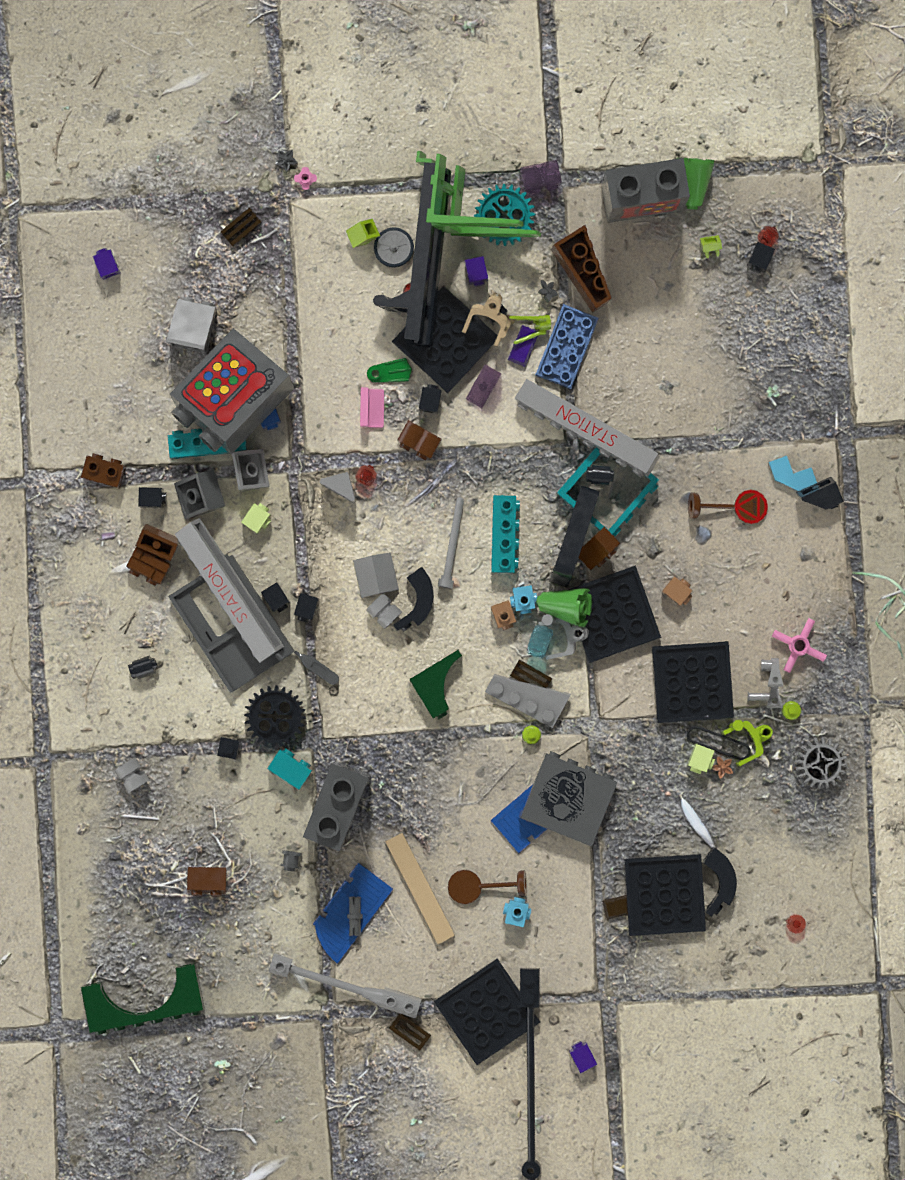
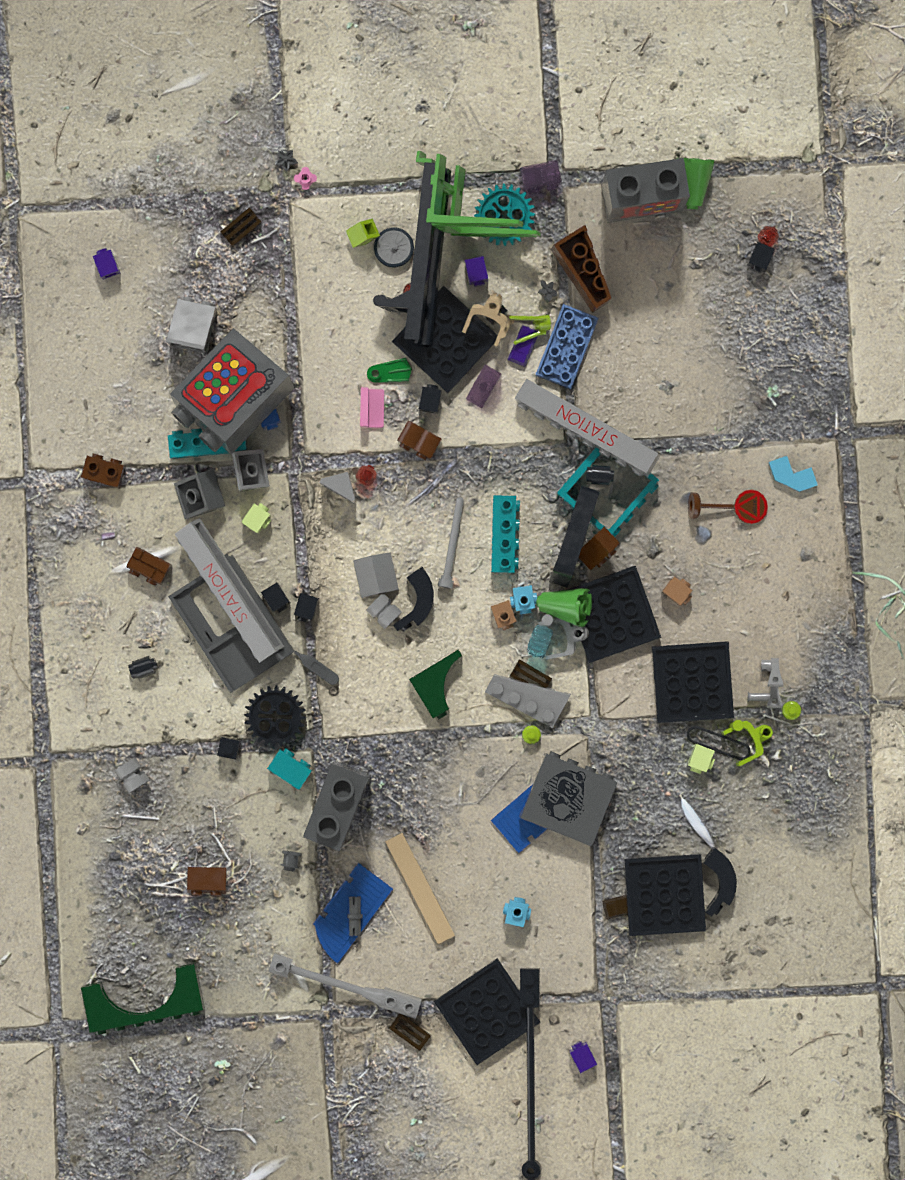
reddish brown brick [135,524,179,561] -> none
black brick [138,487,167,508] -> none
reddish brown piece [448,870,527,904] -> none
lime tile [700,235,722,258] -> none
nougat plant [712,756,733,779] -> none
bright pink bar [772,618,827,673] -> none
clear red piece [786,914,806,934] -> none
light grey gear [795,737,848,789] -> none
black slope [796,477,844,510] -> none

